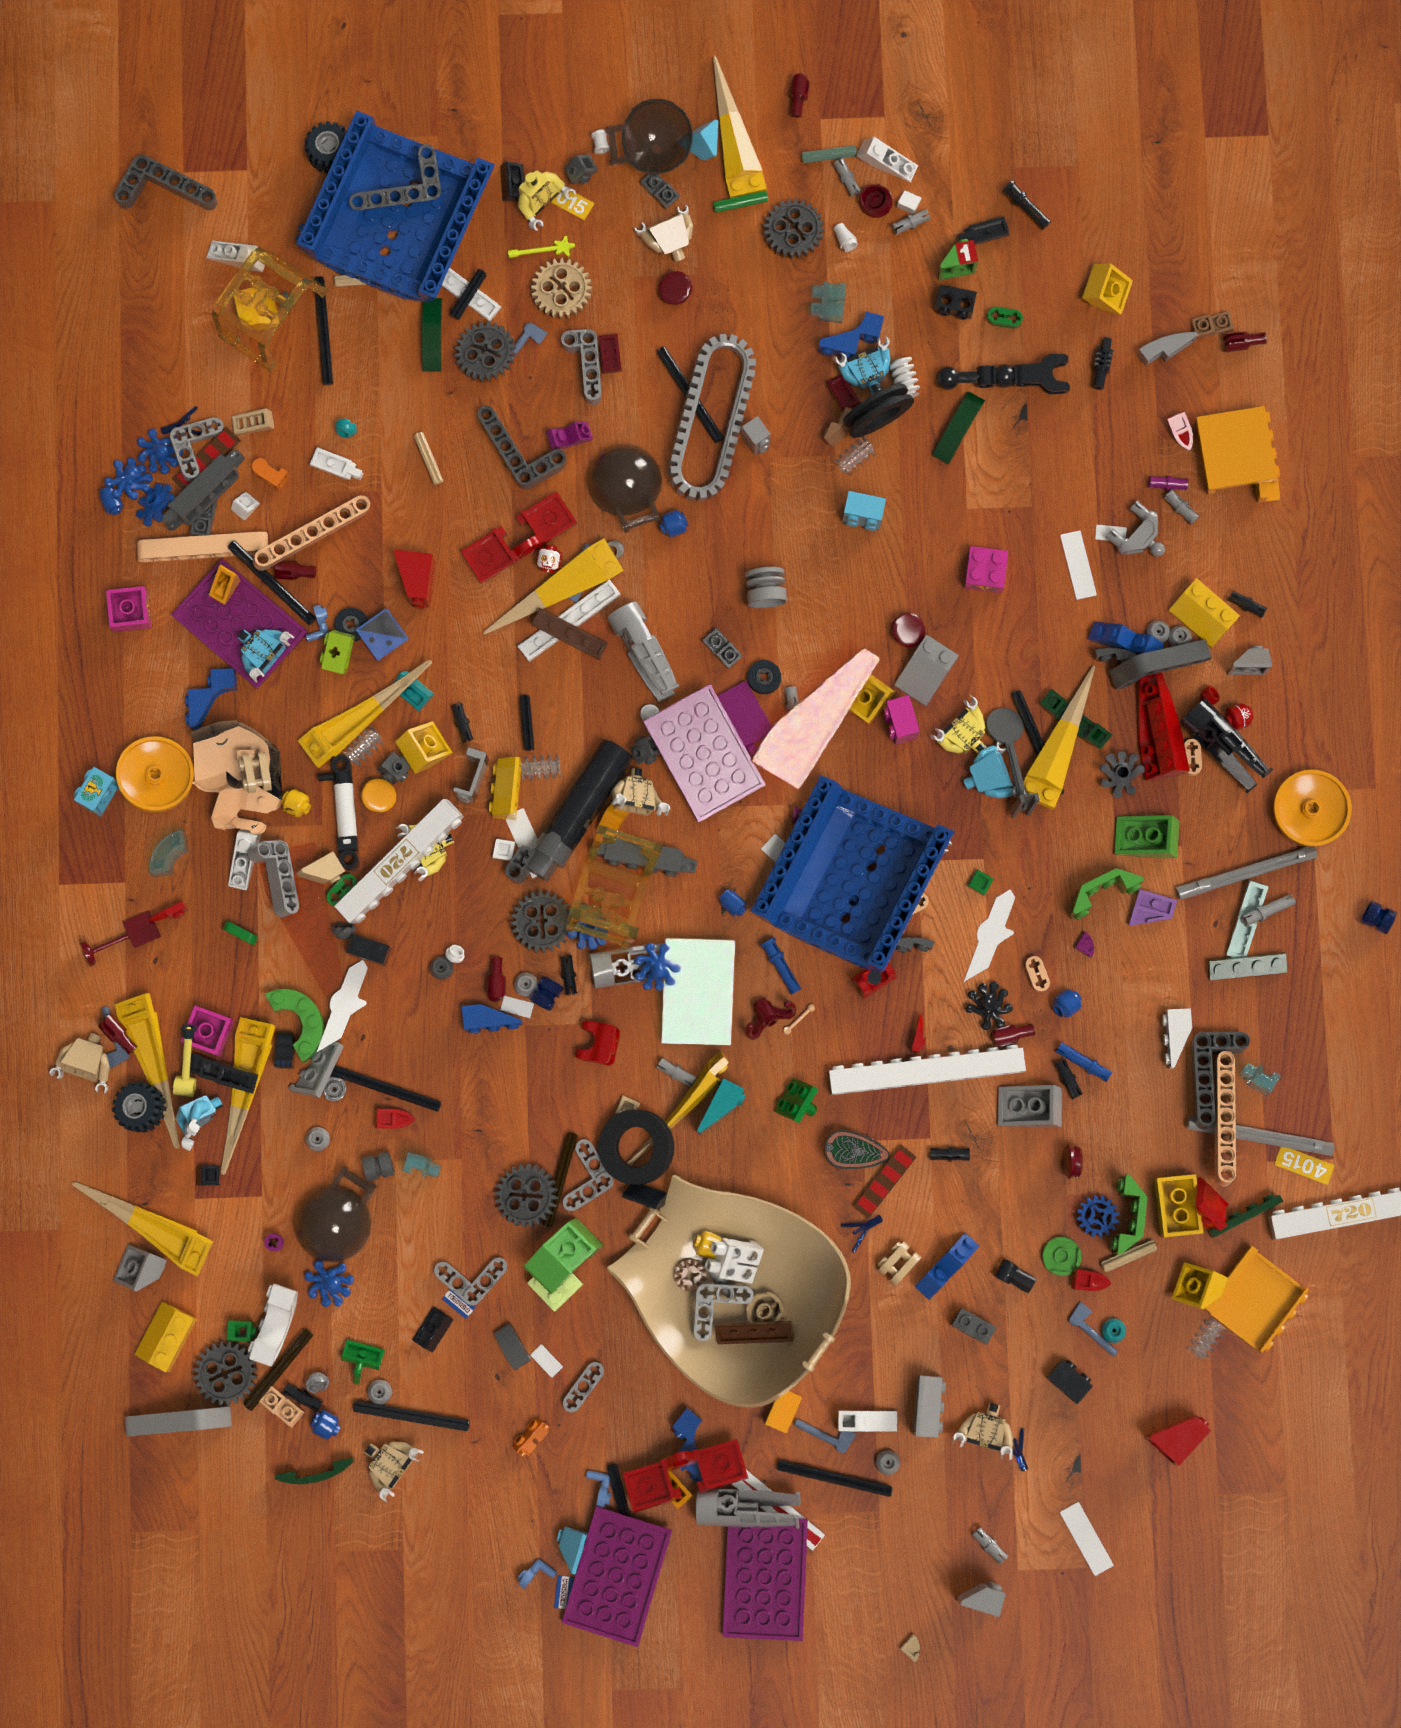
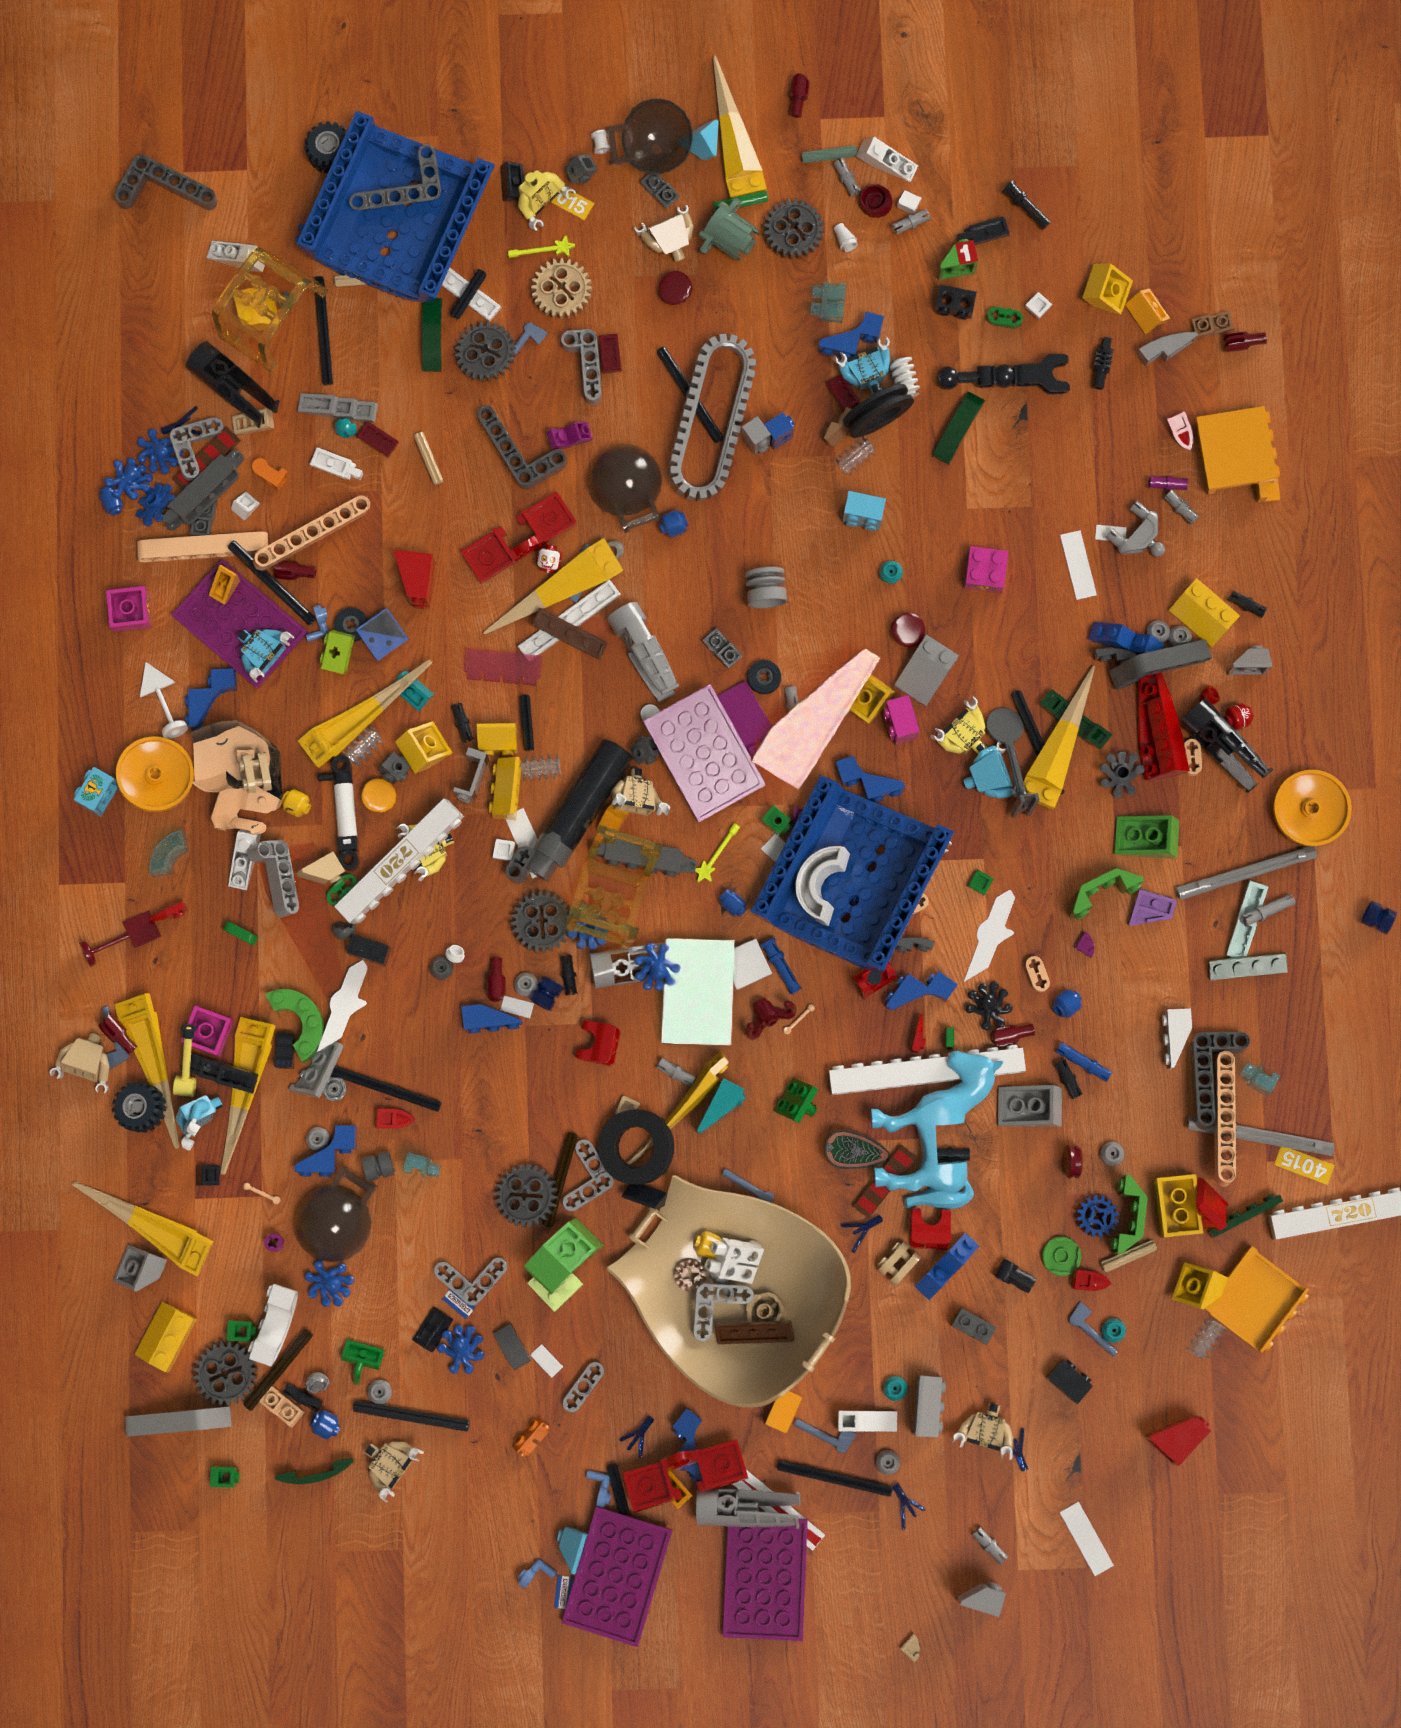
none -> white piece [140,662,188,739]
none -> black piece [186,341,280,428]
none -> green brick [210,1466,241,1488]
none -> light nougat hinge [243,1182,281,1204]
none -> blue arch [295,1125,357,1177]
none -> light grey slope [298,393,378,422]
none -> dark red plate [357,421,399,458]
none -> blue animal [437,1325,485,1374]
none -> clear pink windscreen [464,649,542,686]
none -> yellow slope [477,723,518,757]
none -> clear blue plant [620,1415,654,1458]
none -> neon yellow piece [695,823,740,882]
none -> sand green container [699,198,760,261]
none -> white tile [721,939,772,990]
none -> sand blue piece [722,1169,774,1203]
none -> green brick [761,805,792,837]
none -> blue brick [764,412,795,450]
none -> white brick [796,846,850,926]
none -> blue arch [835,756,905,803]
none -> medium azure animal [870,1051,1003,1209]
none -> teal plate [879,560,903,584]
none -> teal plate [883,1376,907,1401]
none -> blue arch [885,971,958,1010]
none -> clear blue plant [892,1483,925,1530]
none -> red piece [910,1208,951,1250]
none -> green tile [945,1027,954,1049]
none -> white plate [1025,292,1052,320]
none -> light grey plate [1100,1142,1125,1166]
none -> light orange panel [1125,288,1170,334]

